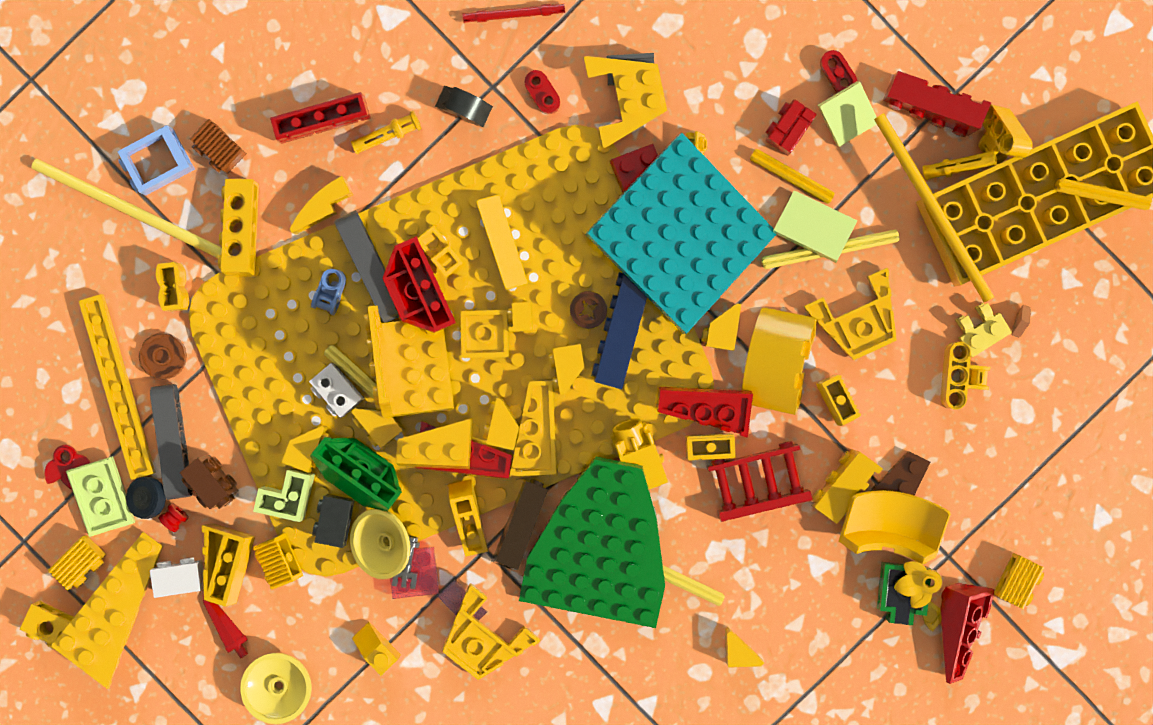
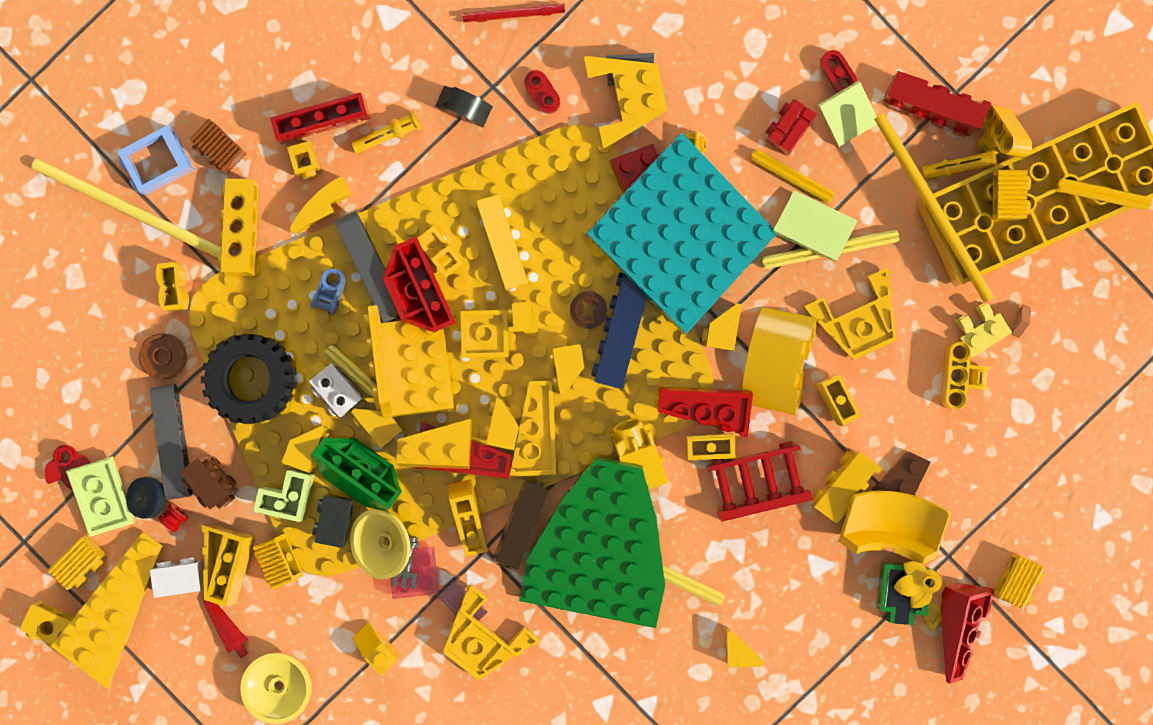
yellow plate [79,294,156,480] -> none
none -> black tyre [201,334,297,424]
none -> yellow brick [287,141,321,179]
none -> yellow brick [993,170,1031,220]

